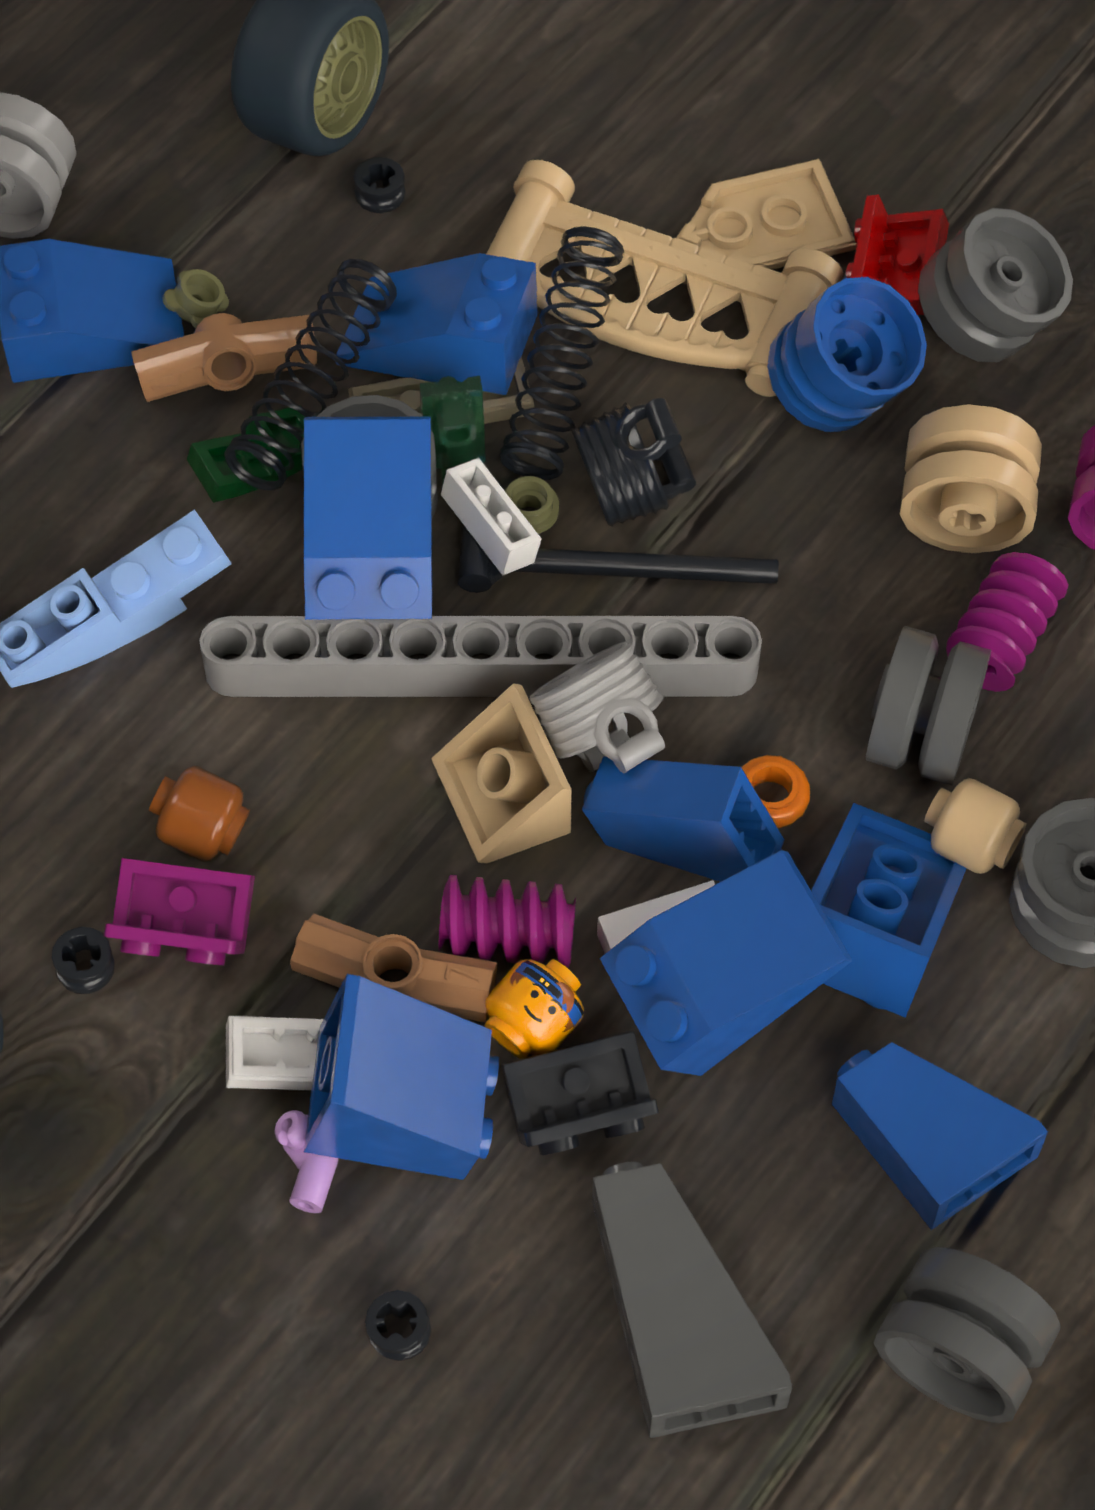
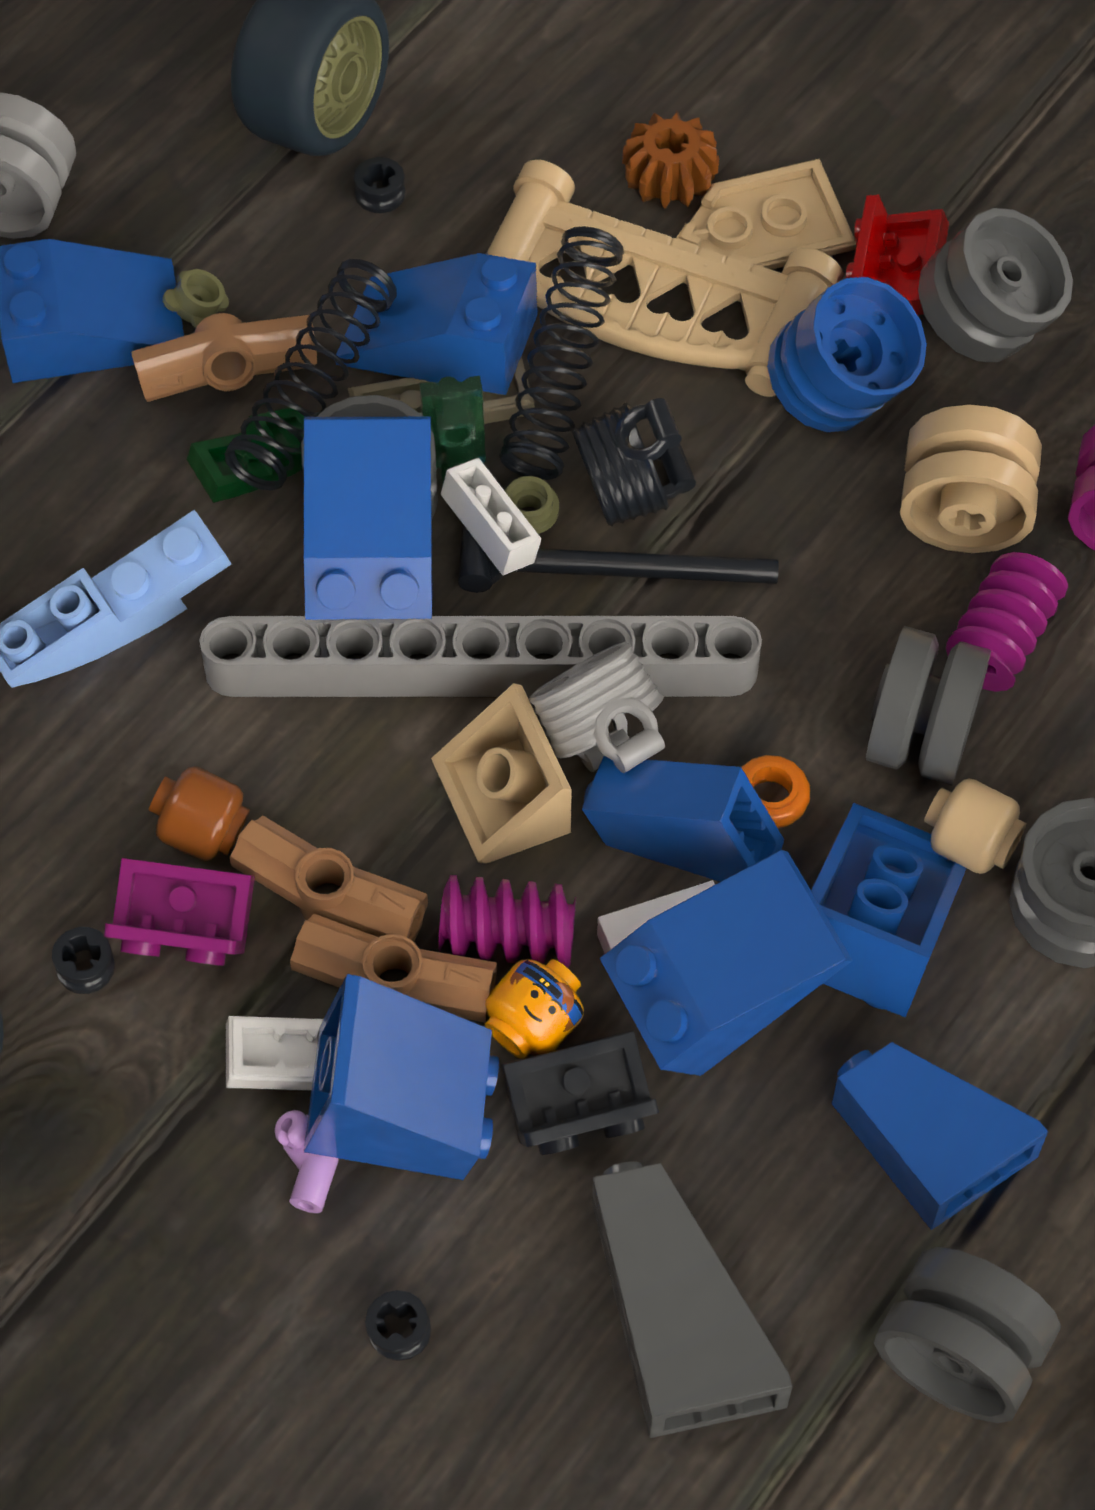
none -> medium nougat piece [230,815,428,941]
none -> dark orange gear [623,111,719,209]

